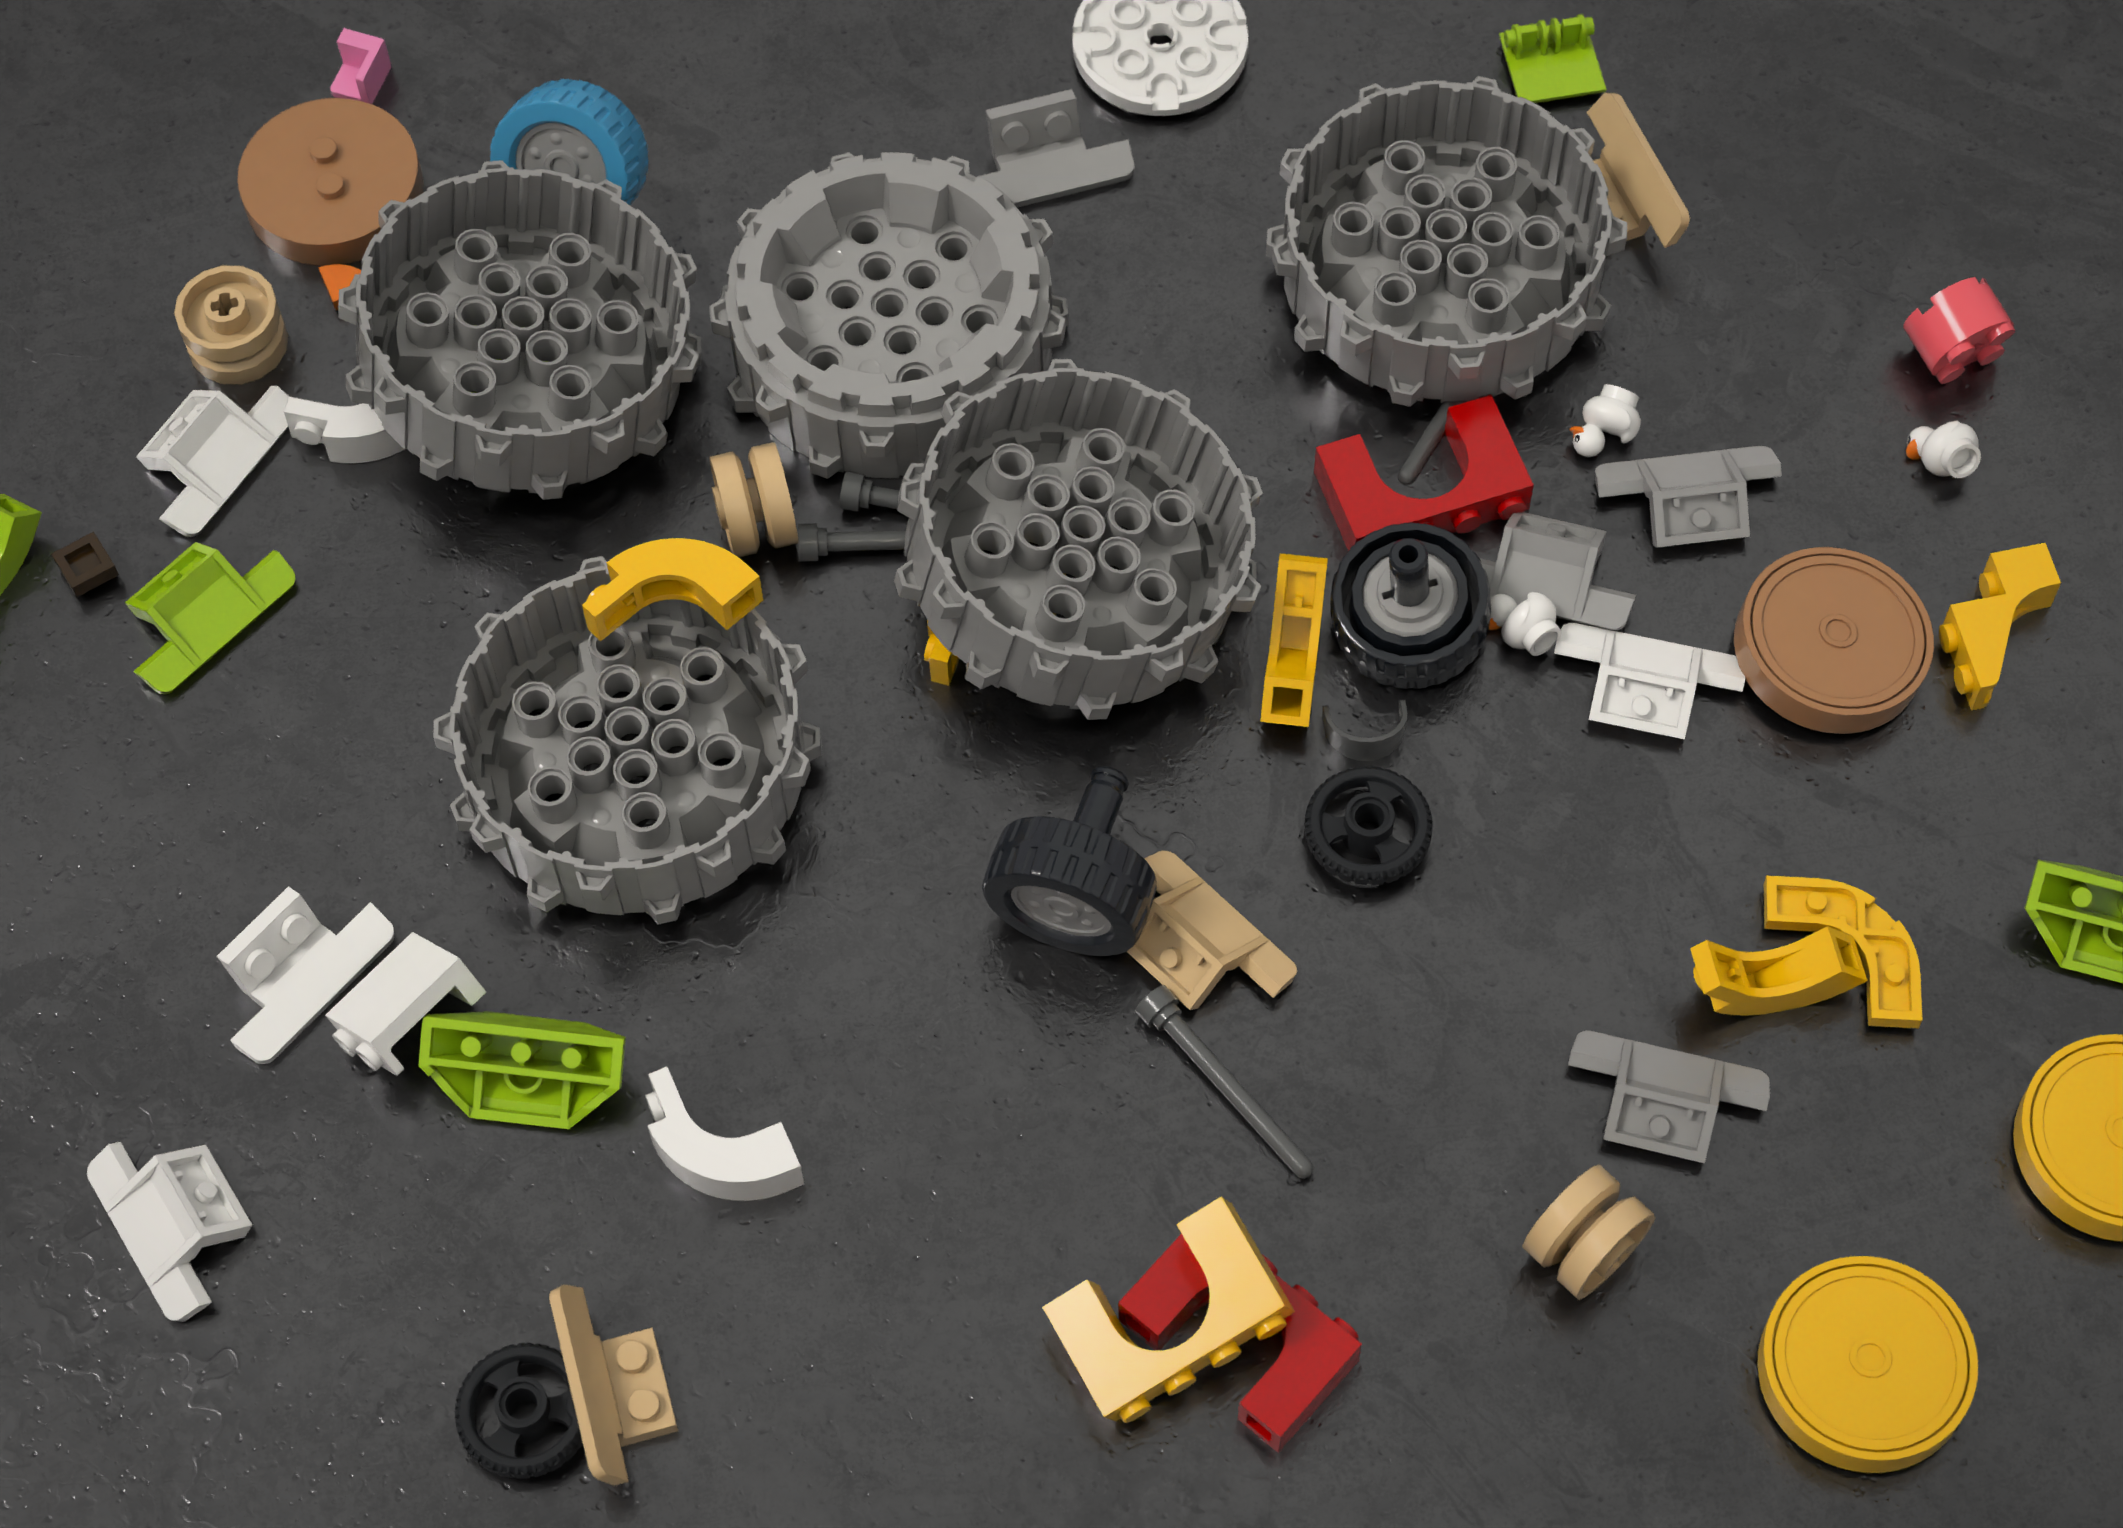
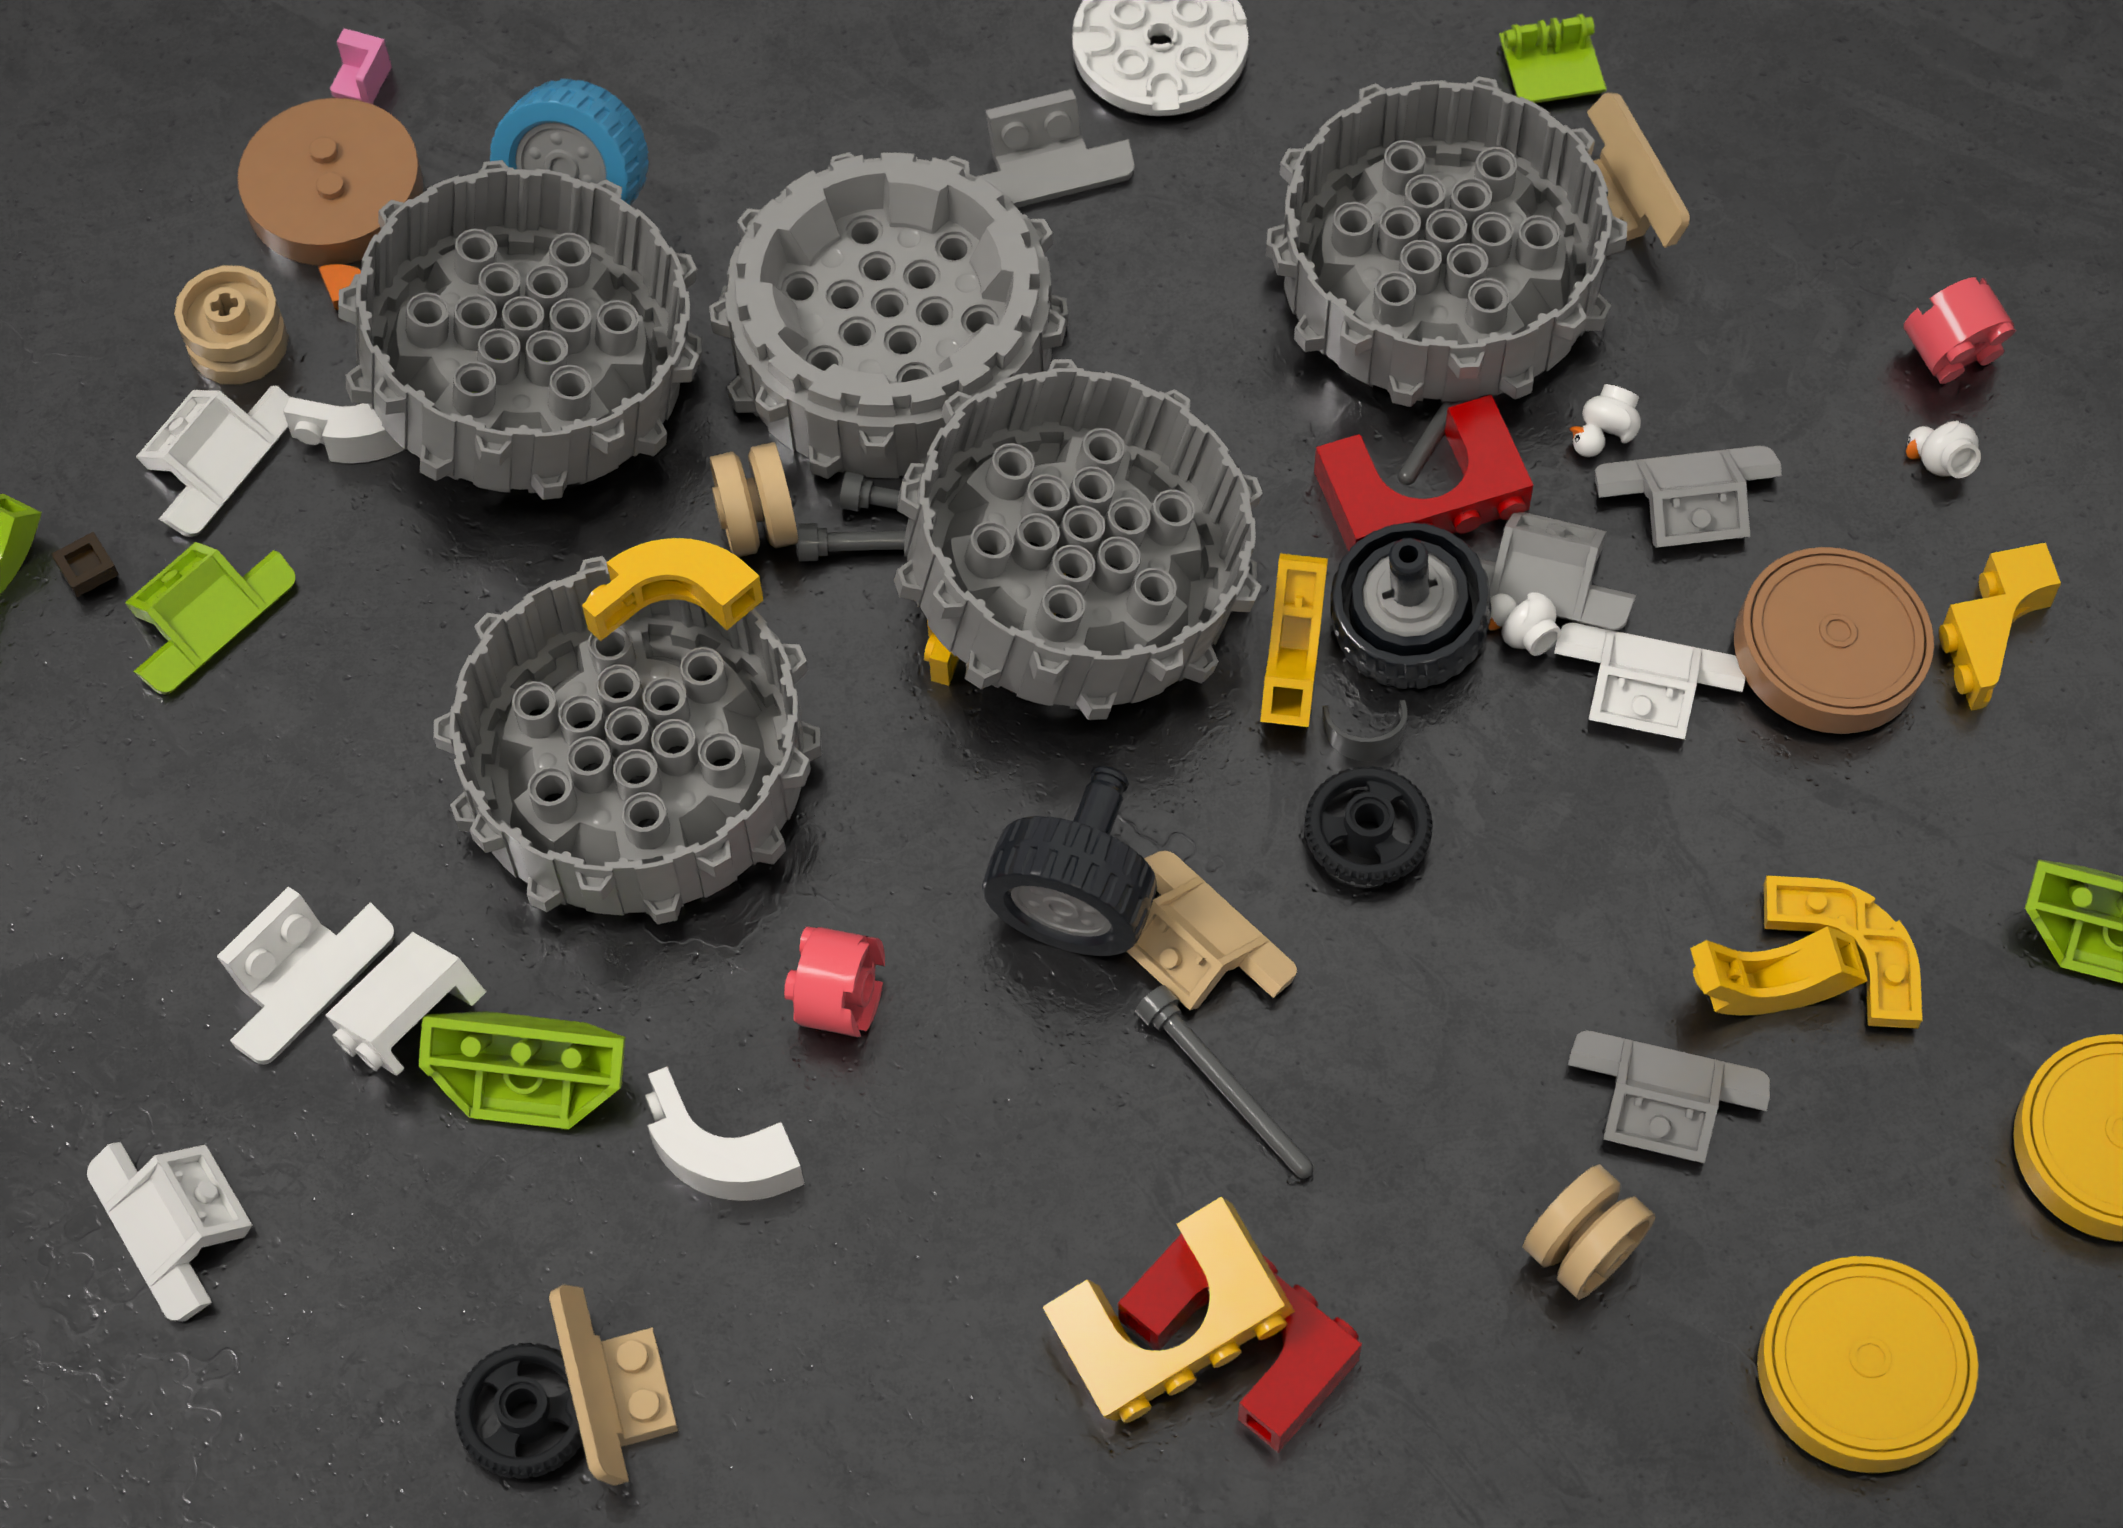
none -> coral brick [784,927,885,1037]

